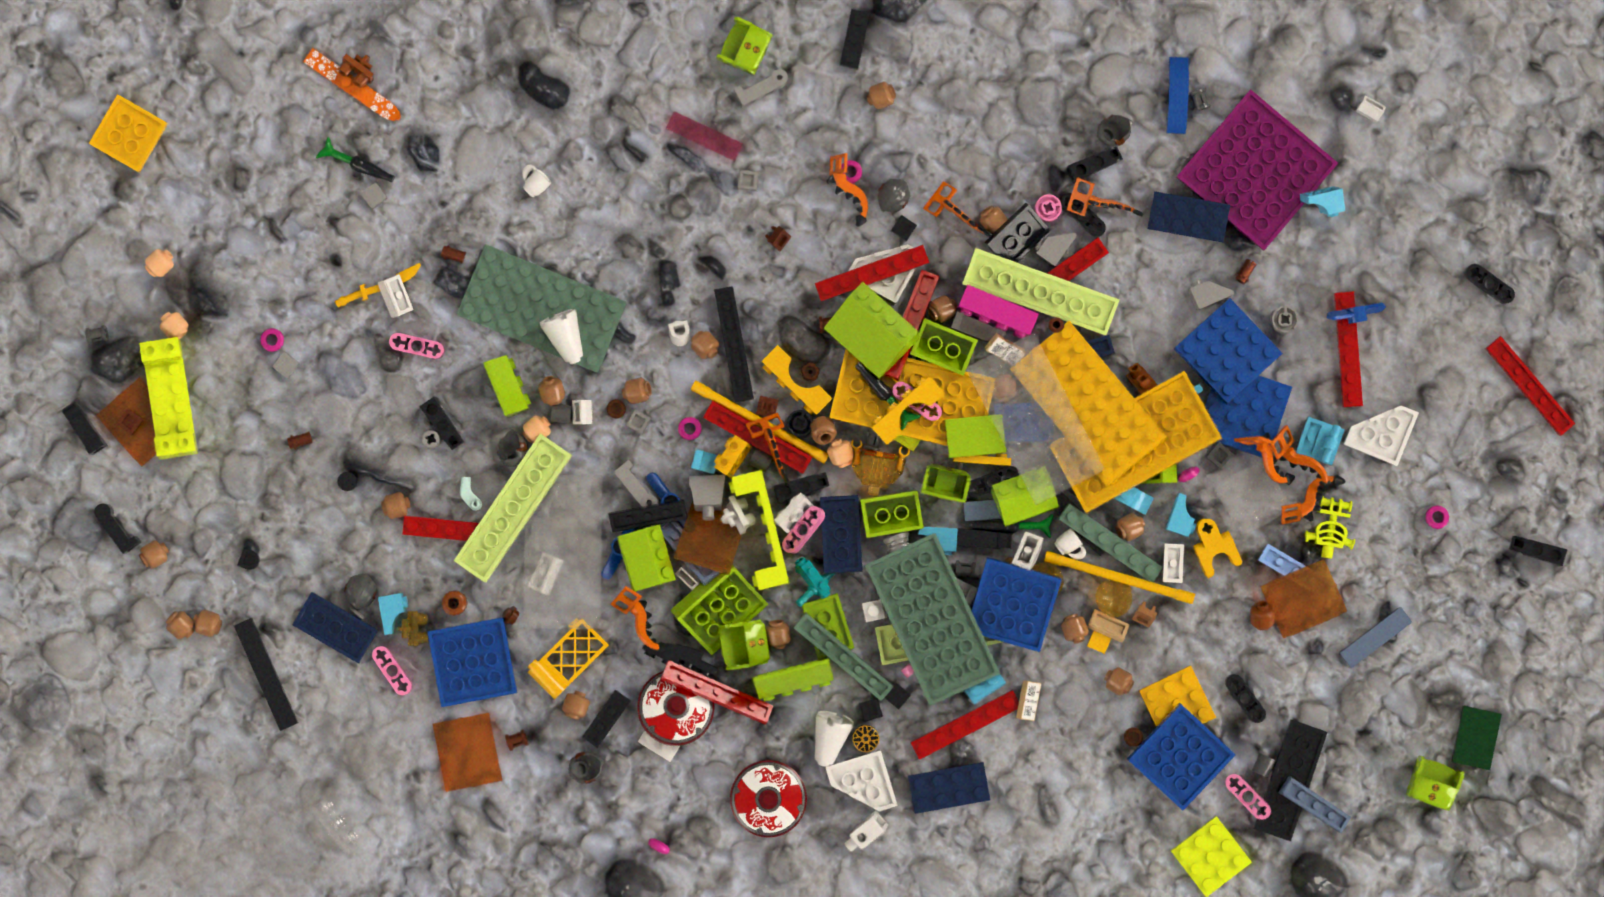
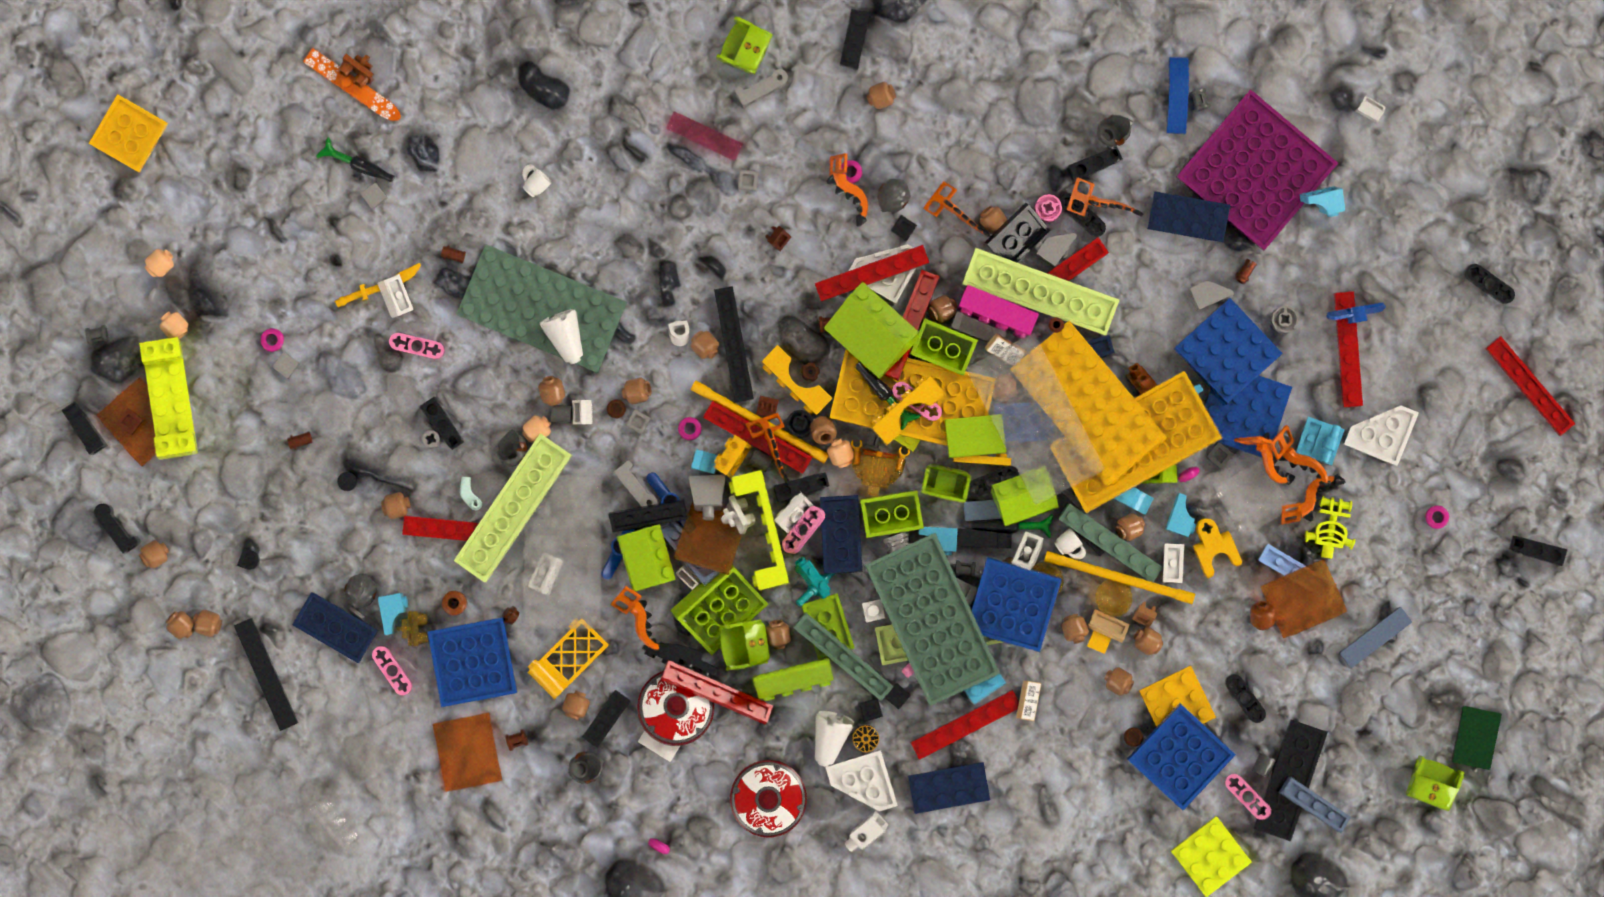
lime slope [483,355,531,418] -> none
none -> medium nougat head [1134,627,1163,655]

